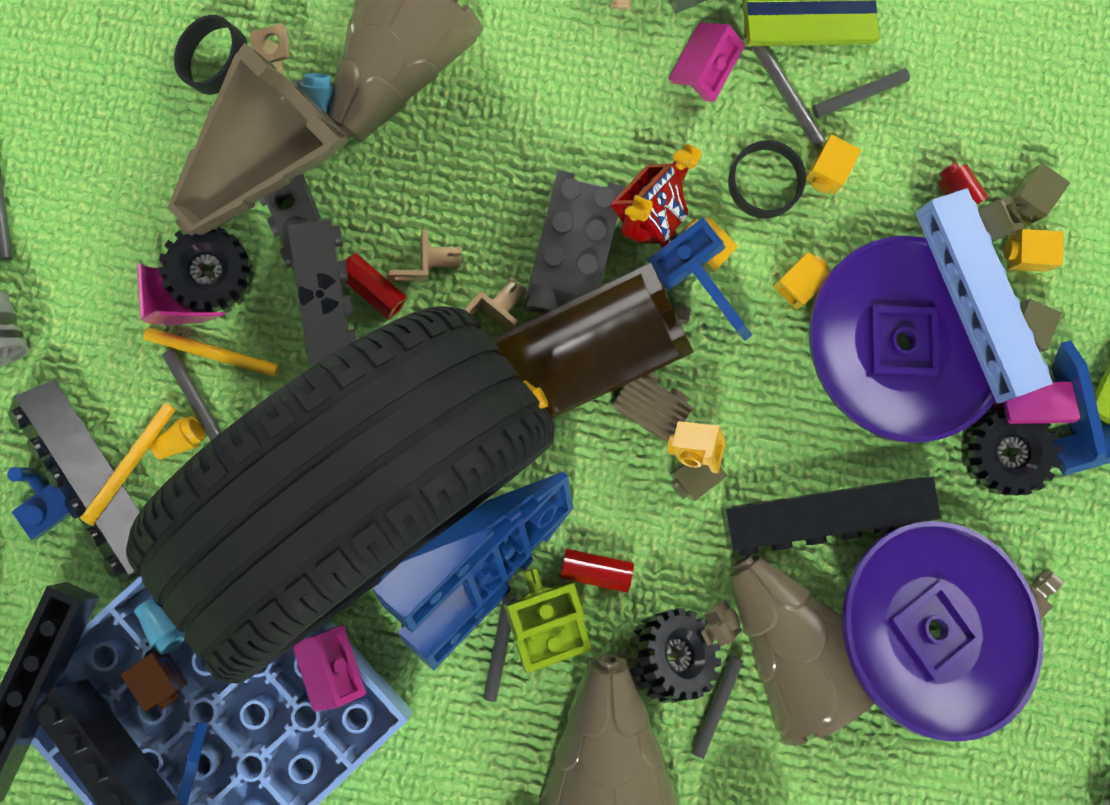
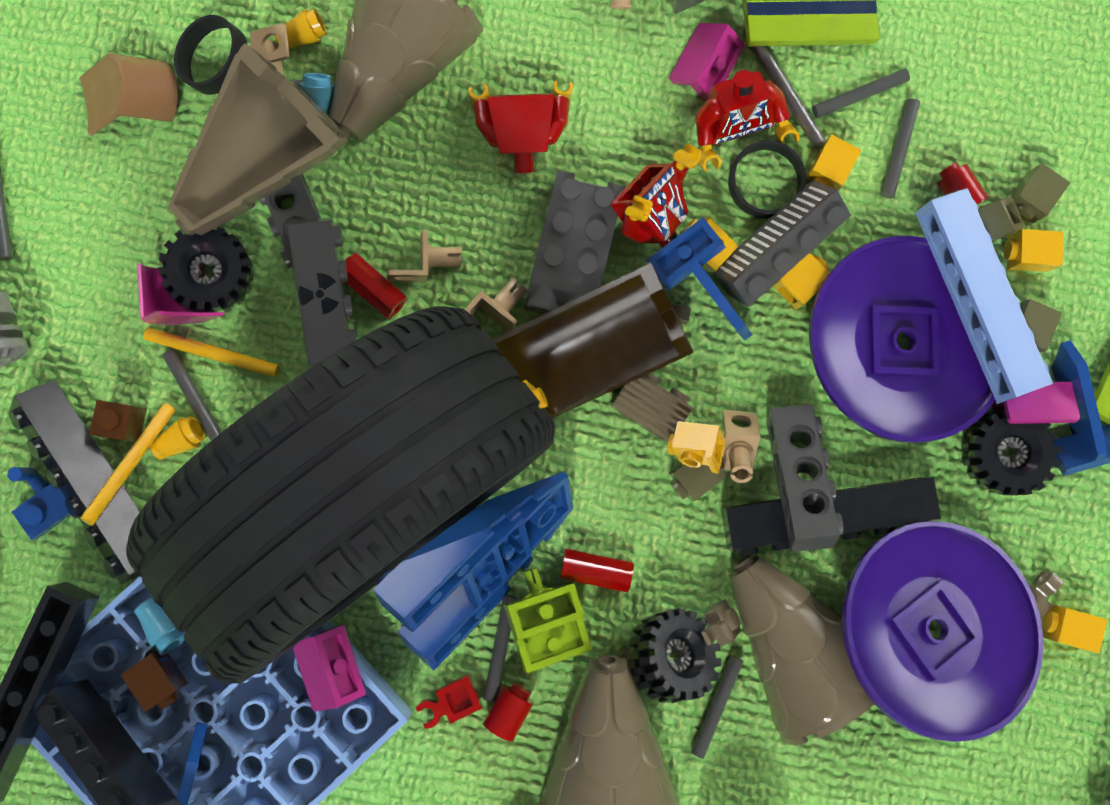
none -> medium nougat piece [79,53,178,136]
none -> reddish brown brick [90,400,147,442]
none -> yellow cone [274,8,327,49]
none -> red plate [416,674,483,729]
none -> red torso [468,80,573,173]
none -> red brick [483,683,534,742]
none -> red torso [696,70,800,172]
none -> dark grey brick [713,180,851,307]
none -> tan bracket [721,410,761,483]
none -> dark grey brick [767,404,843,552]
none -> dark grey bar [881,99,920,199]
none -> yellow brick [1042,604,1108,654]

